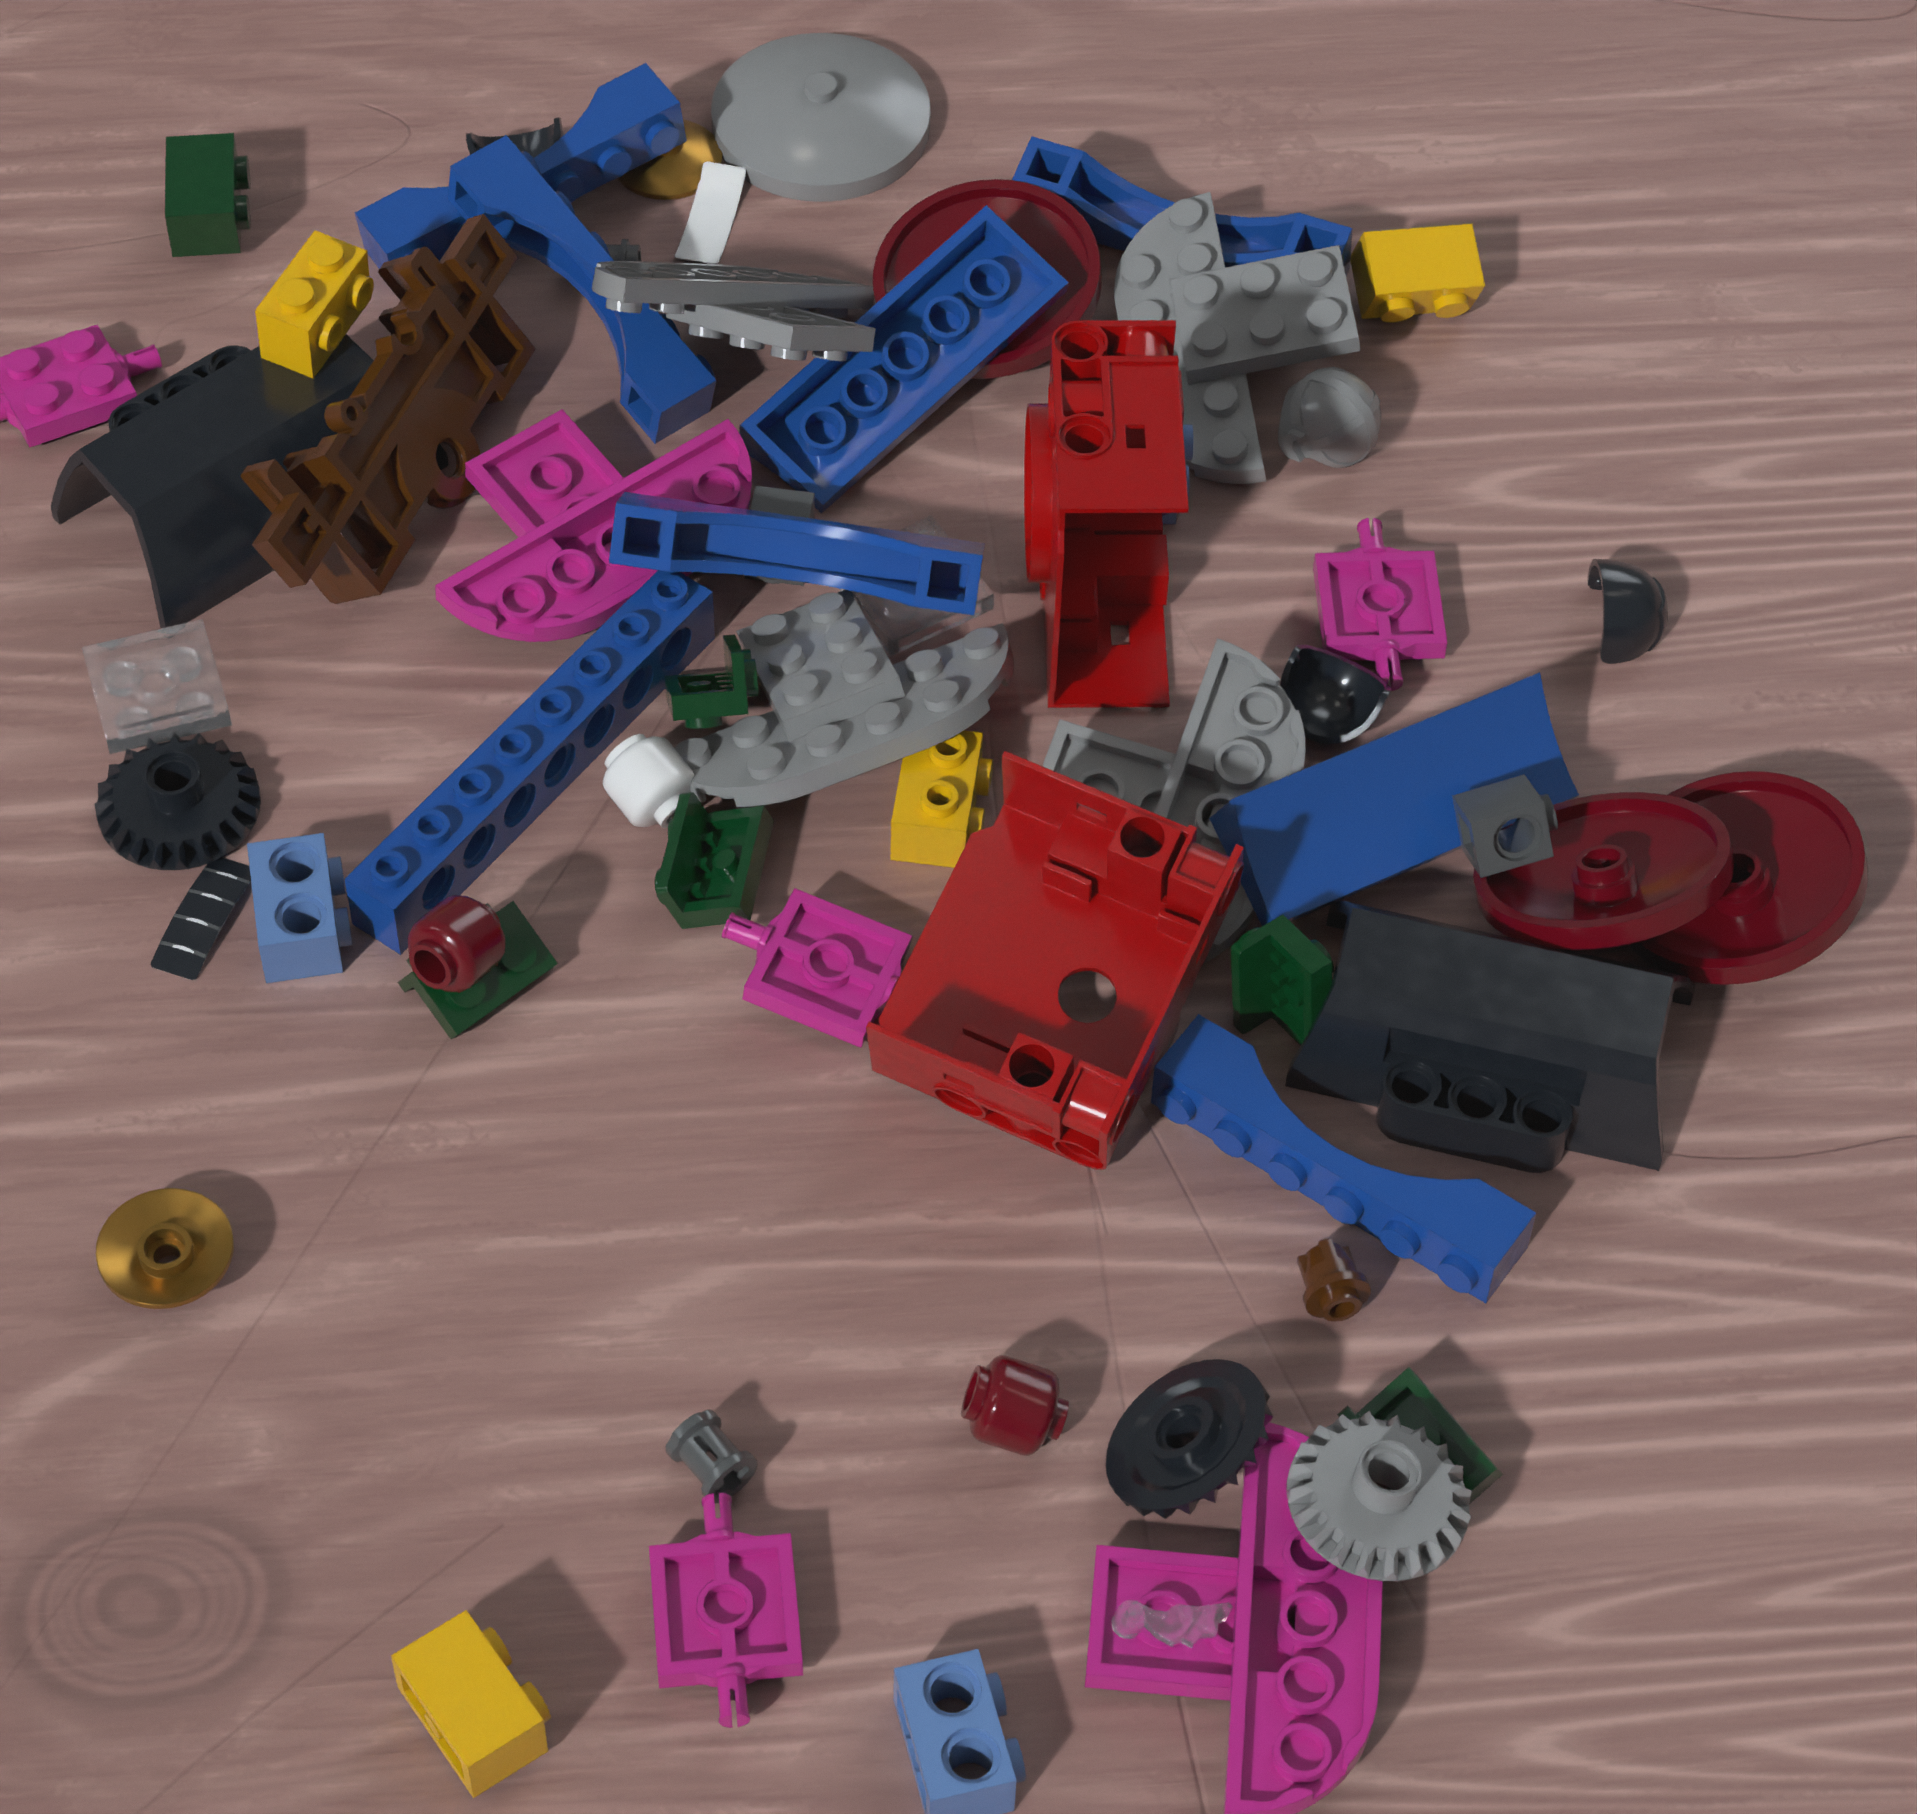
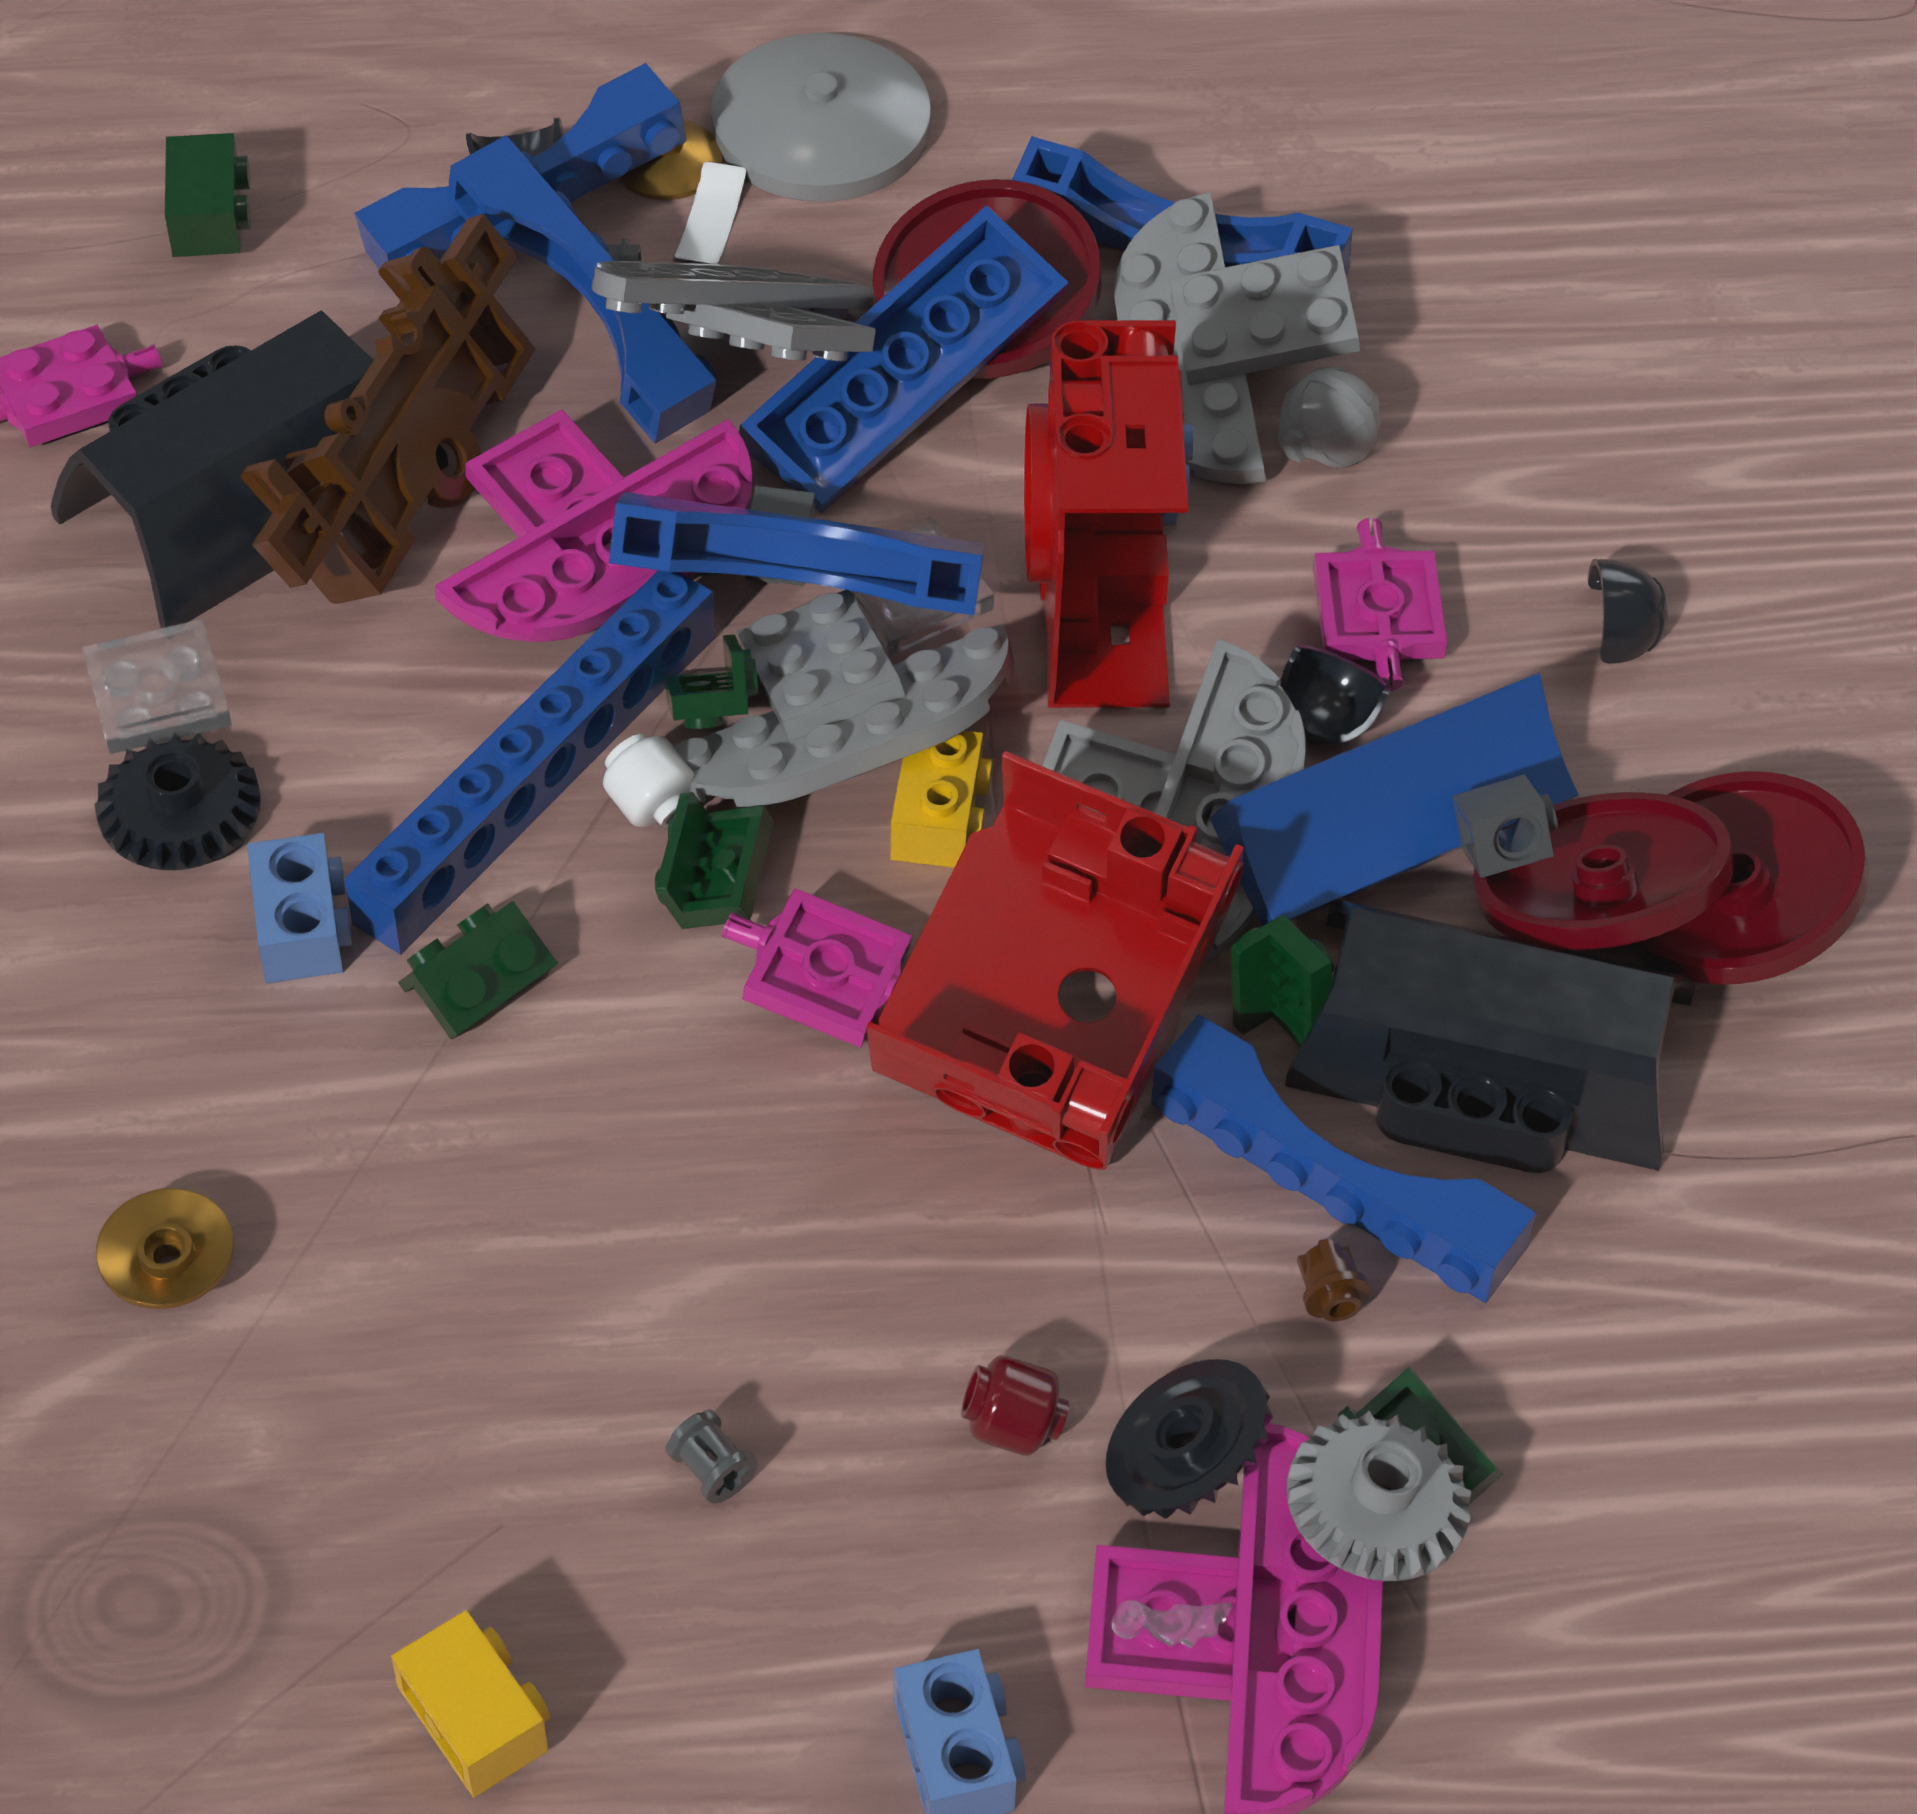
black sticker [151,857,251,980] -> none
yellow brick [255,230,374,379] -> none
dark red head [408,895,505,993] -> none
dark pink plate [649,1493,803,1728] -> none
yellow brick [1350,224,1485,322] -> none

